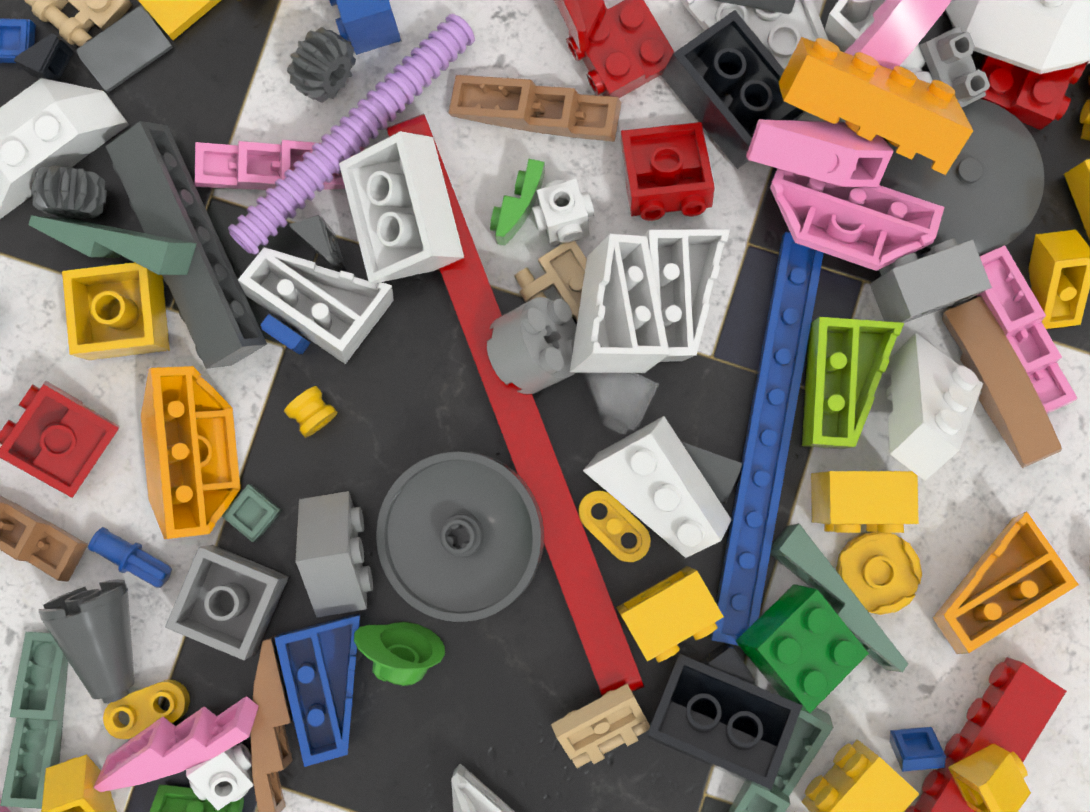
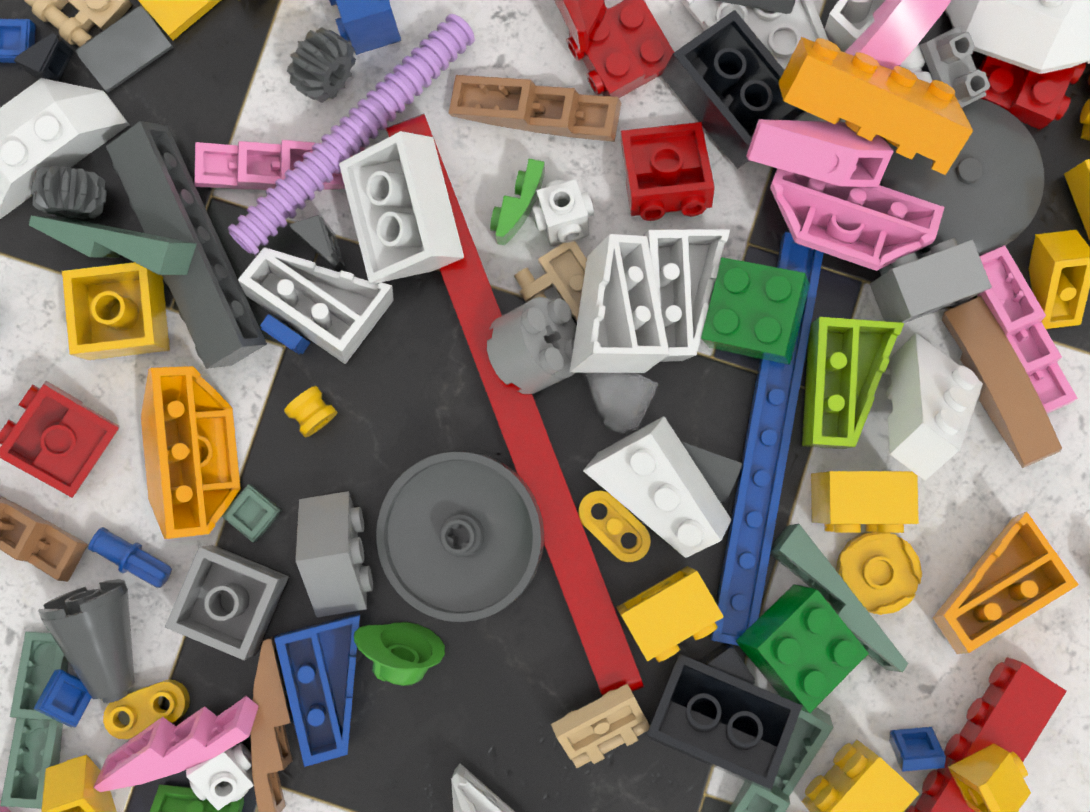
none -> blue tile [34,669,92,727]
none -> green brick [701,257,810,365]

